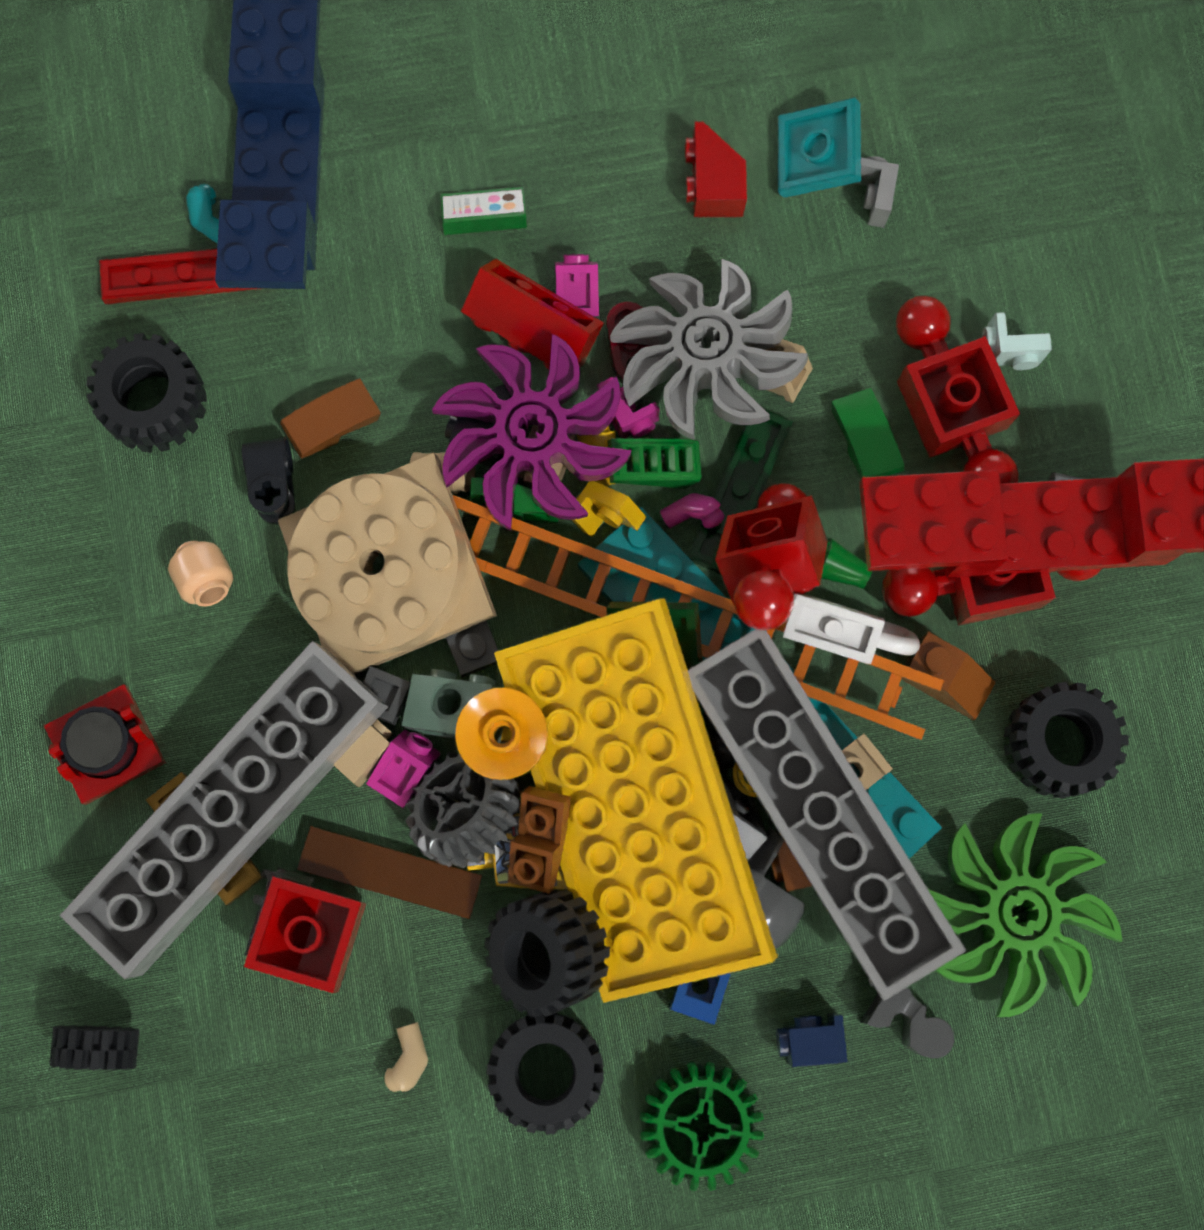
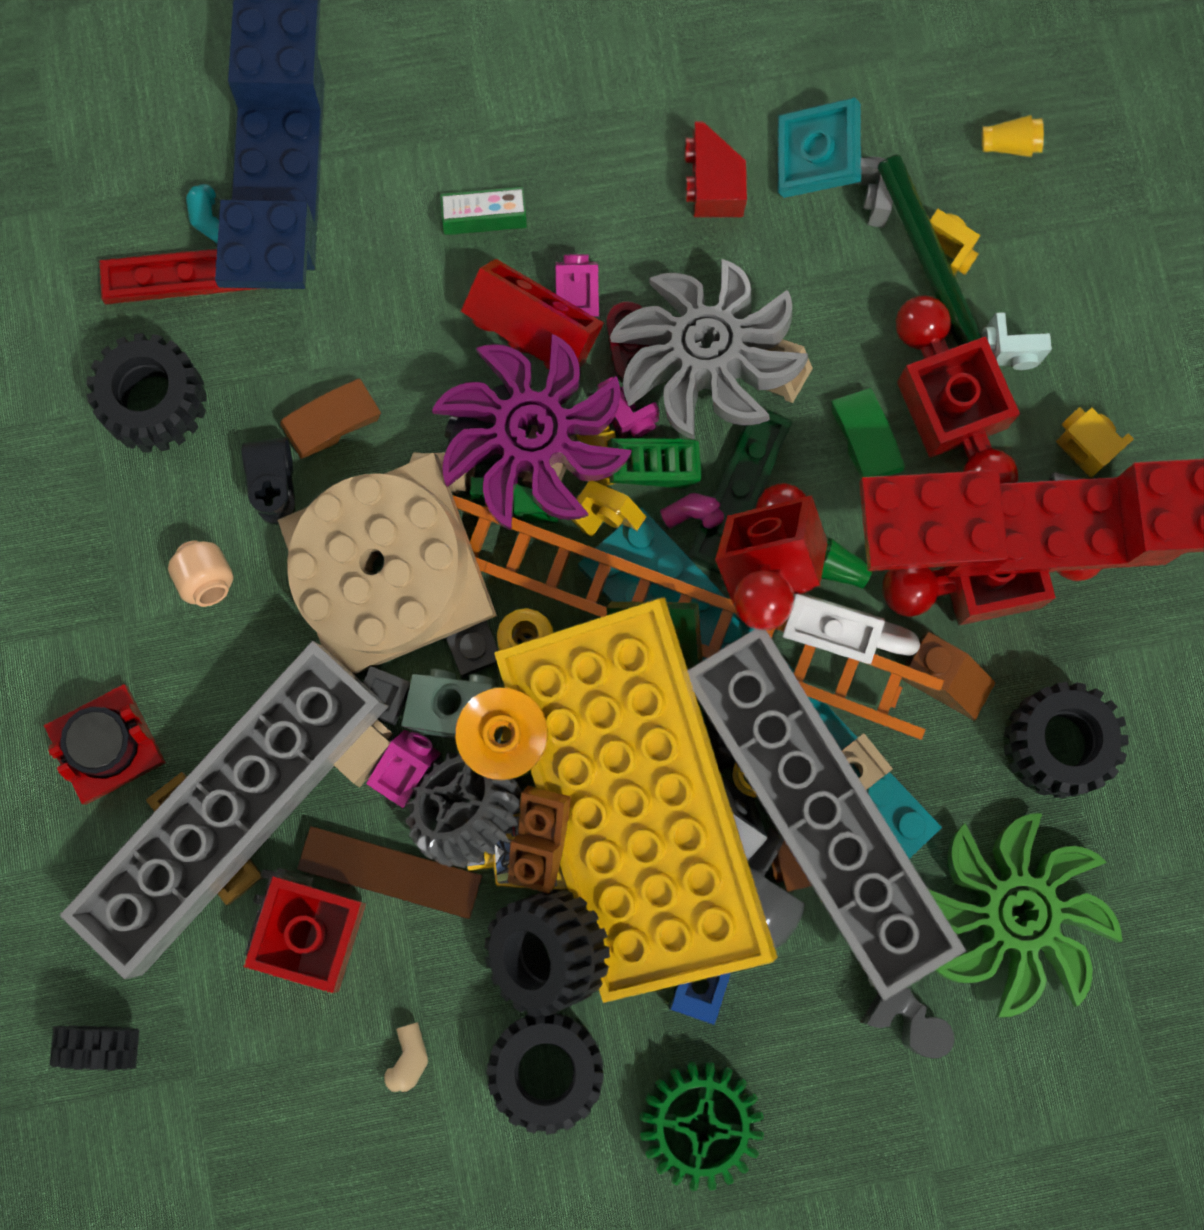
dark blue brick [776,1013,848,1067] -> none
none -> yellow head [497,608,553,651]
none -> dark green axle [878,154,982,346]
none -> yellow bracket [930,209,981,275]
none -> yellow cone [982,115,1044,157]
none -> yellow brick [1056,407,1134,478]

